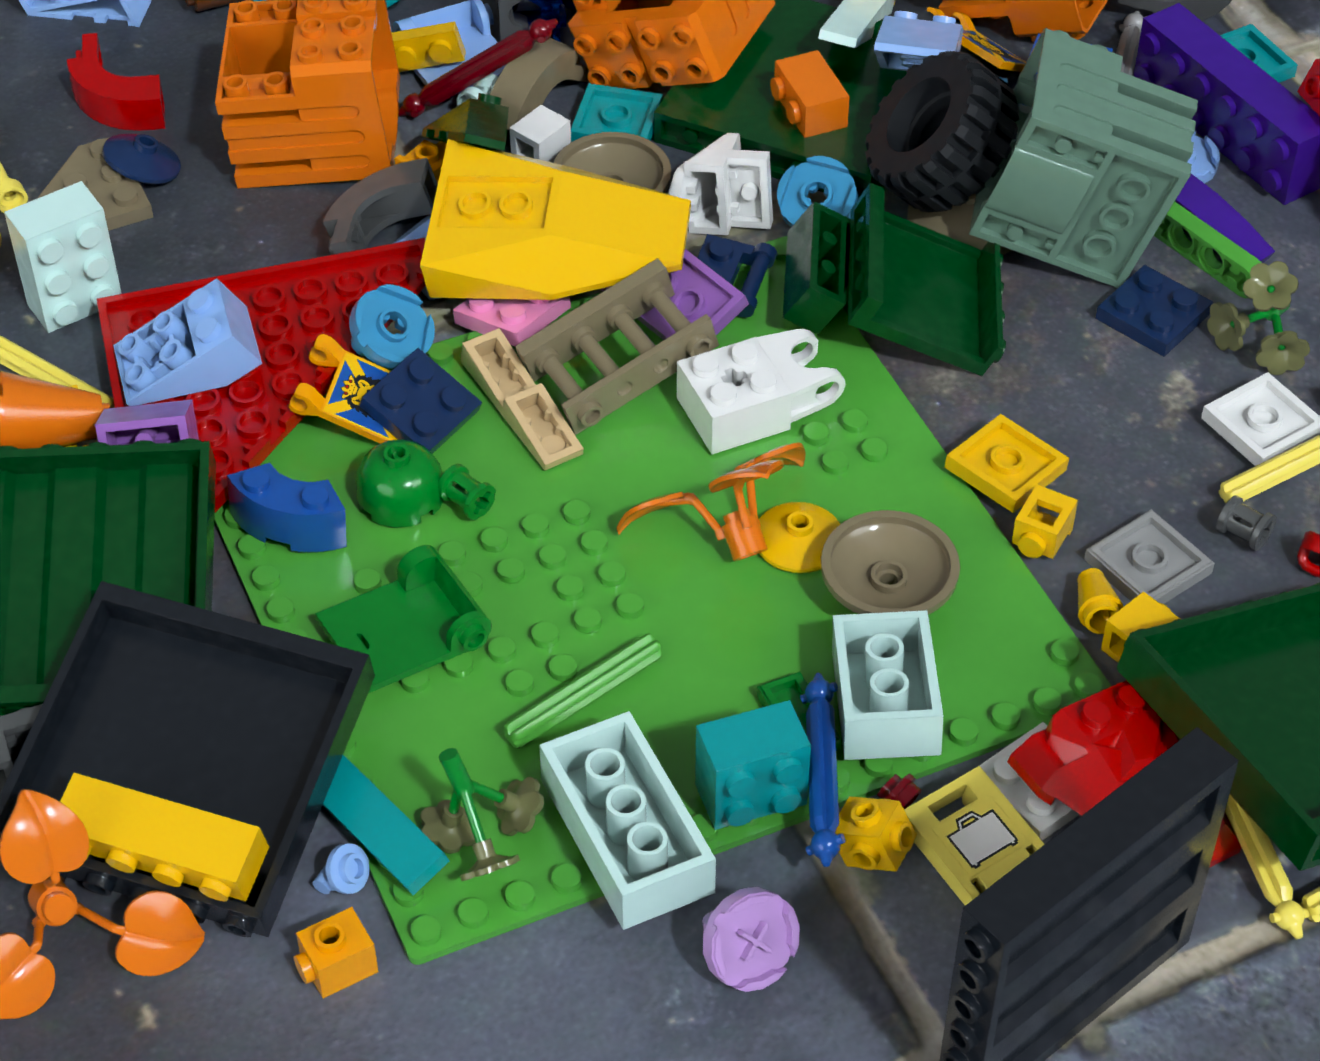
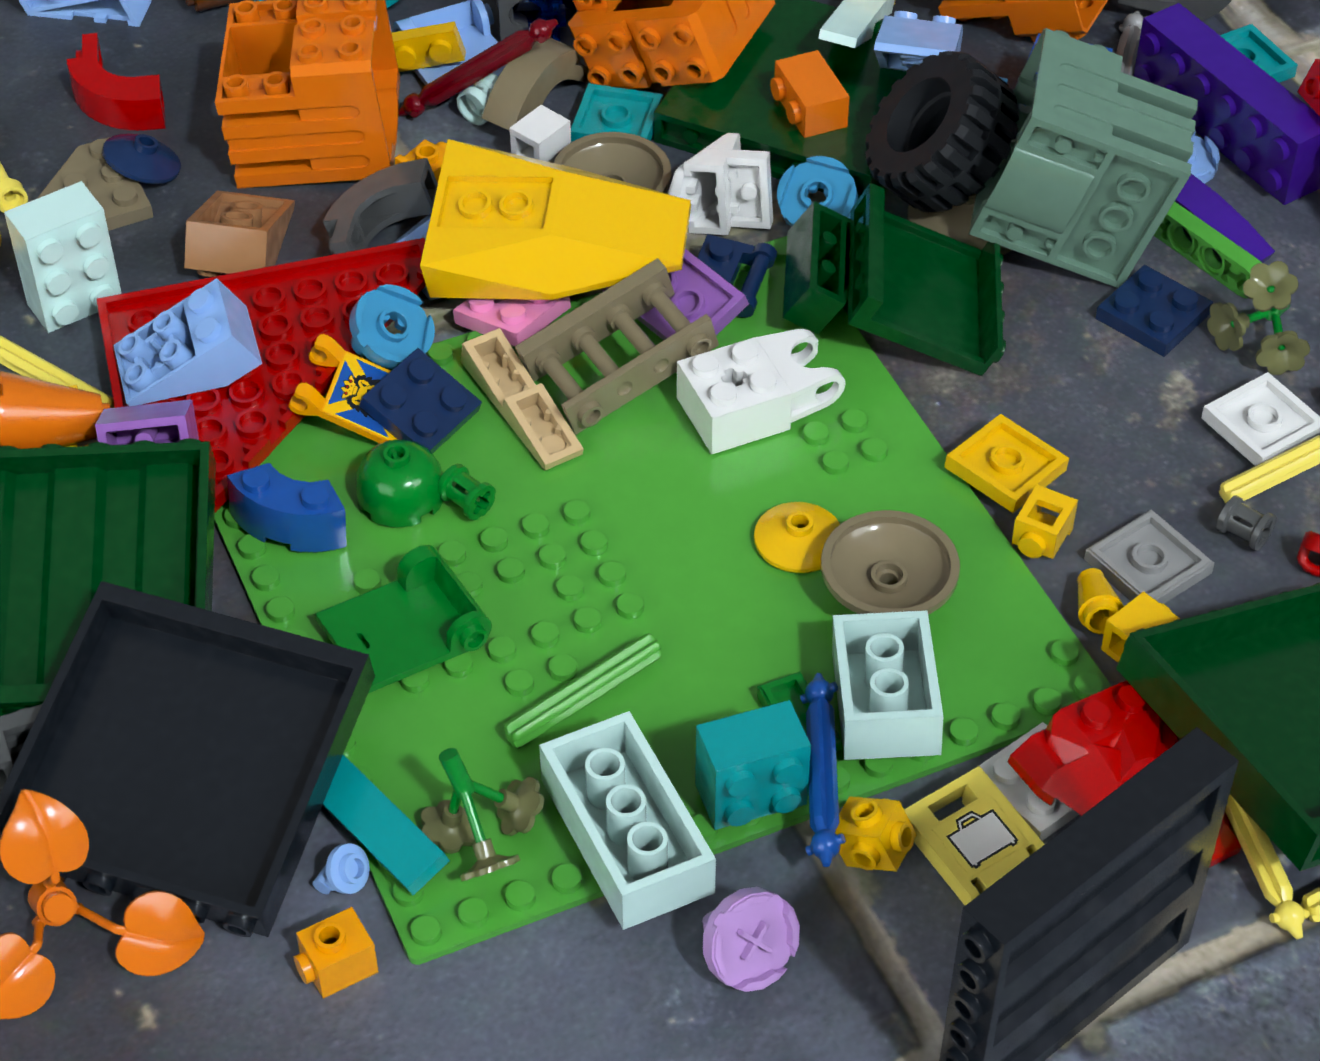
yellow brick [60,773,269,902] -> none
dark green wedge [421,93,509,151] -> none
orange plant [616,442,806,561] -> none
dark red plate [877,773,922,809] -> none
flag [926,7,1026,72] -> none
none -> medium nougat slope [184,190,295,277]

